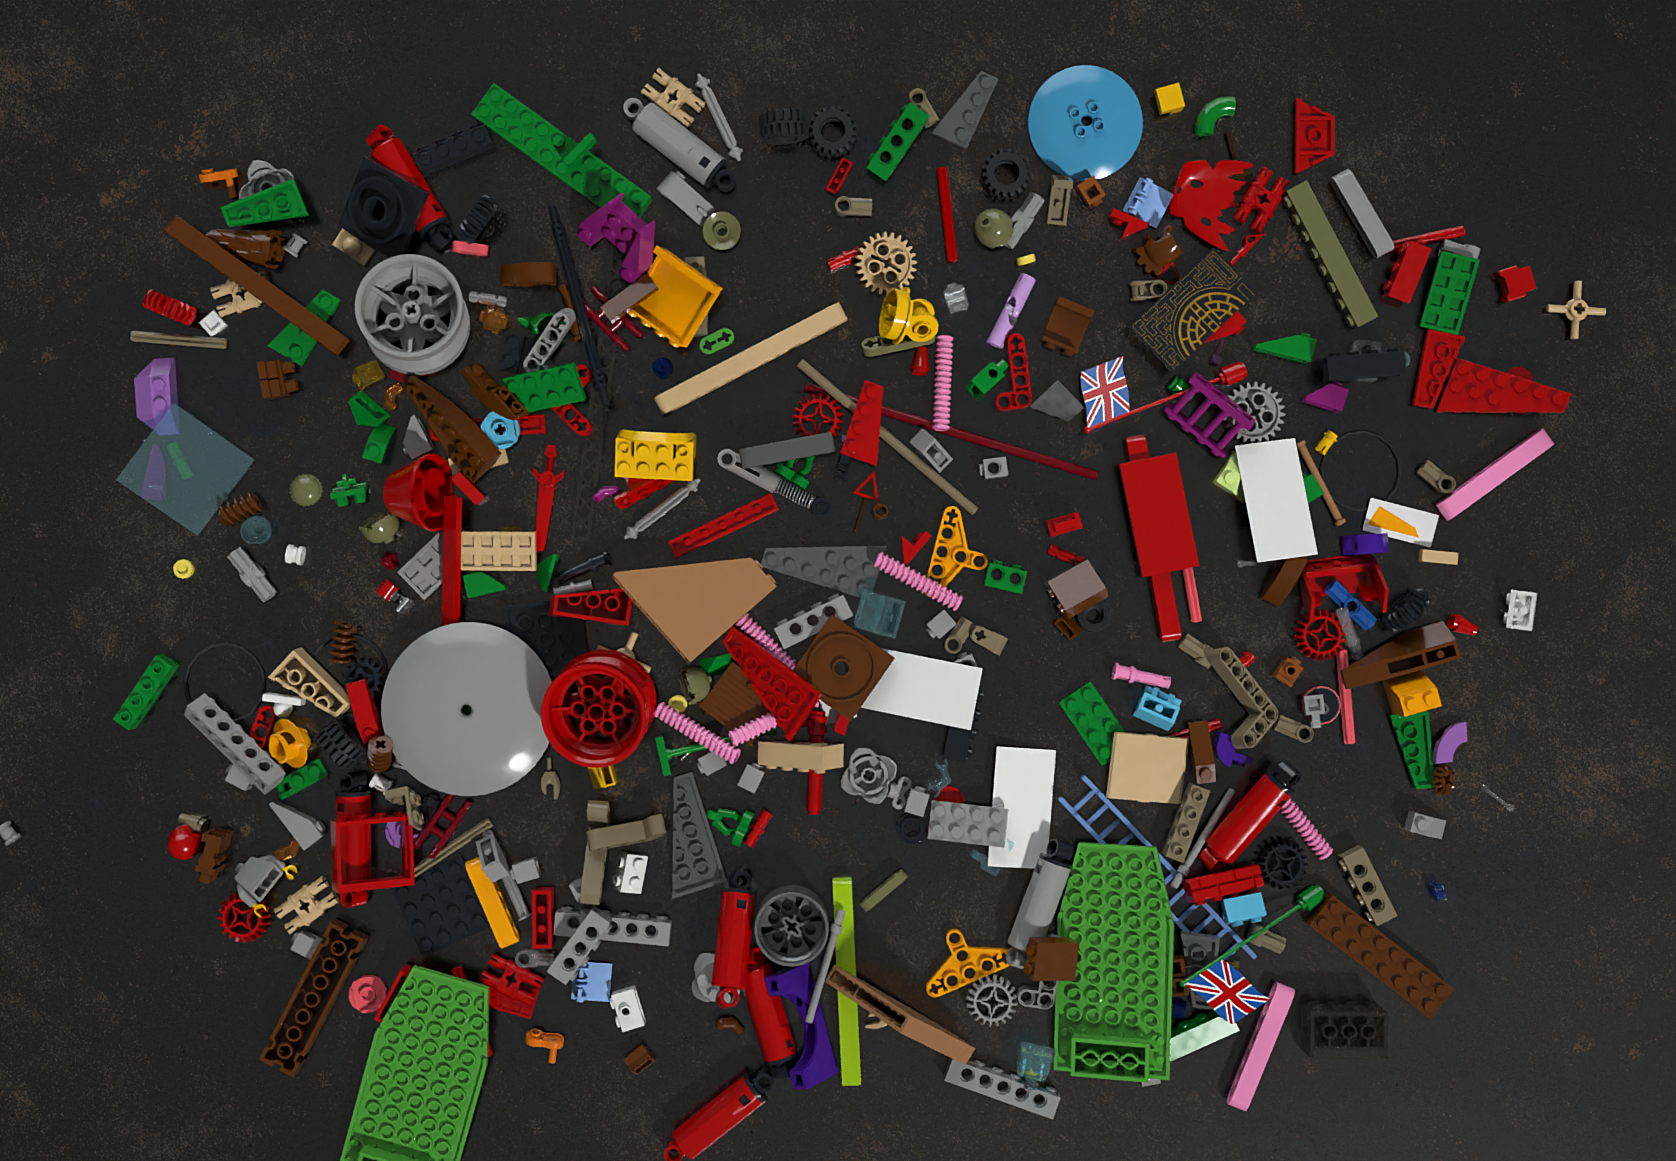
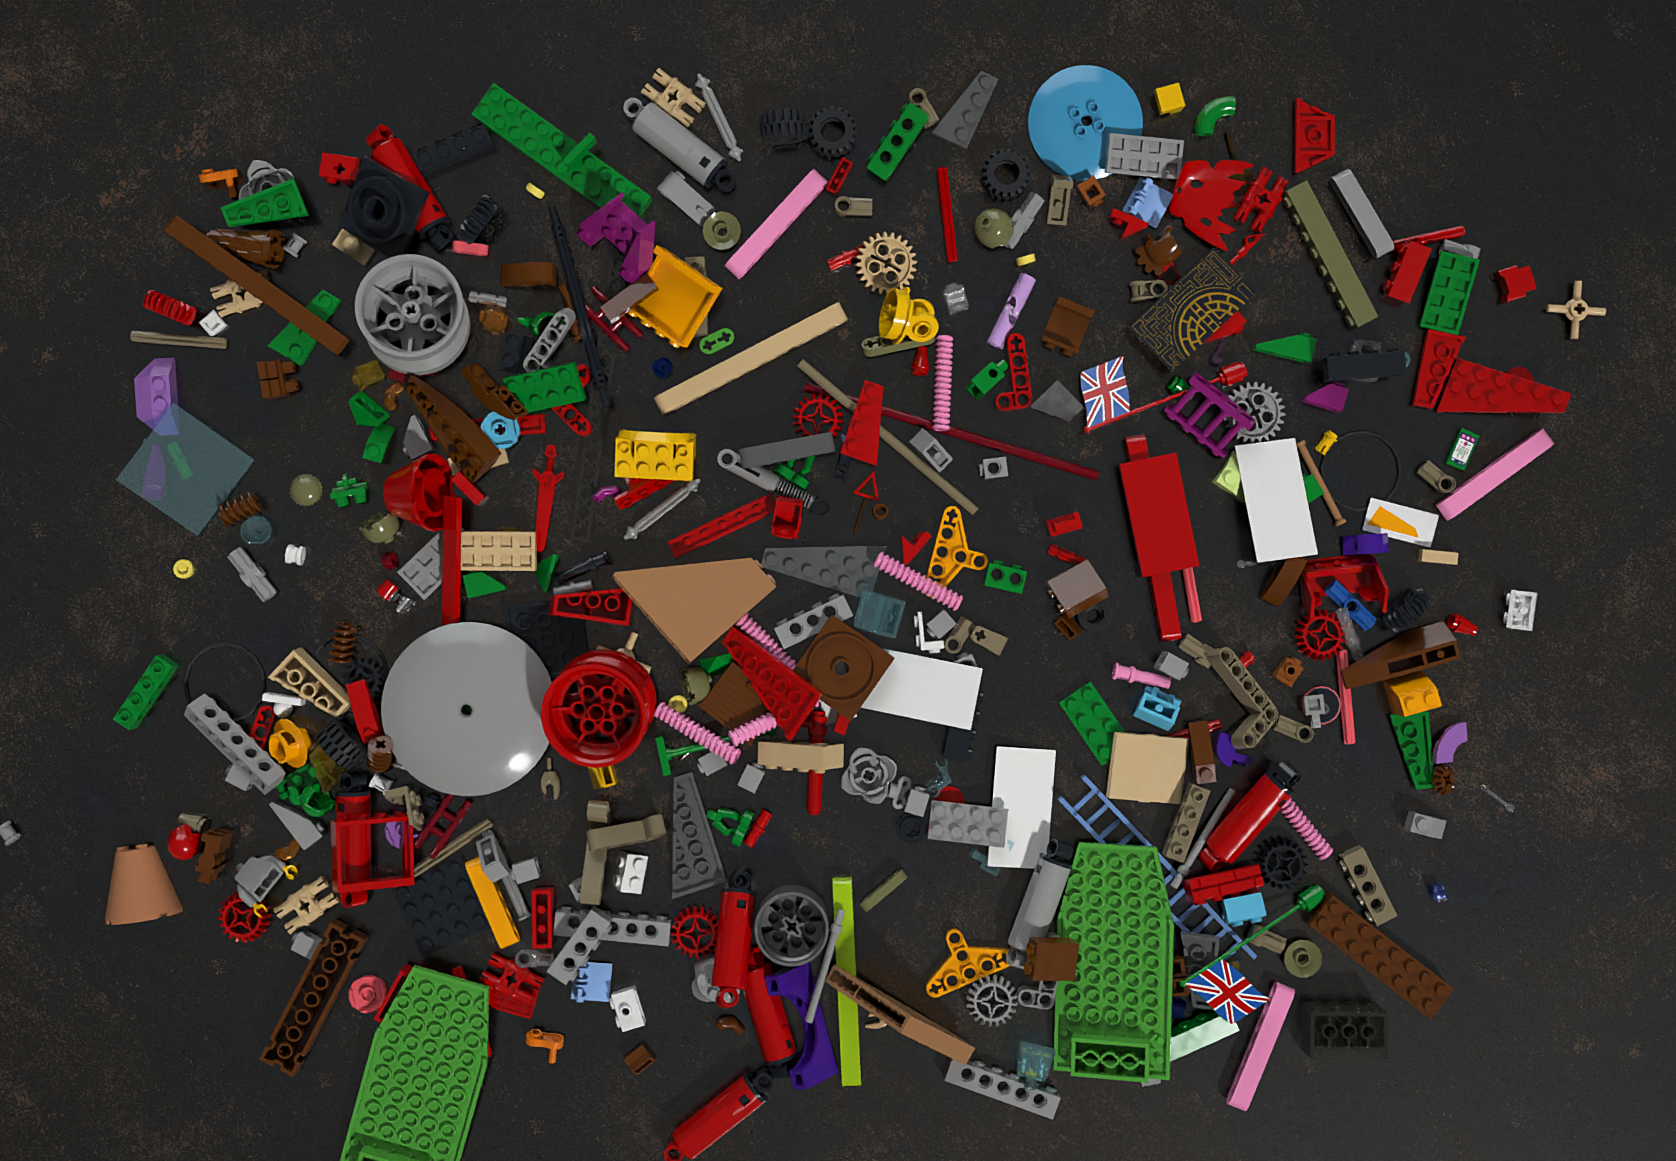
none -> nougat cone [104,843,183,925]
none -> green hair [287,783,335,817]
none -> clear yellow slope [309,746,350,795]
none -> red brick [319,153,362,187]
none -> light yellow tile [526,182,545,199]
none -> red gear [670,906,718,958]
none -> bright pink beam [725,169,828,279]
none -> red piece [771,495,804,539]
none -> white bracket [914,611,944,653]
none -> light grey plate [1104,133,1184,180]
none -> light grey brick [1153,651,1189,680]
none -> olive dish [1284,940,1322,978]
none -> tile [1445,428,1479,471]

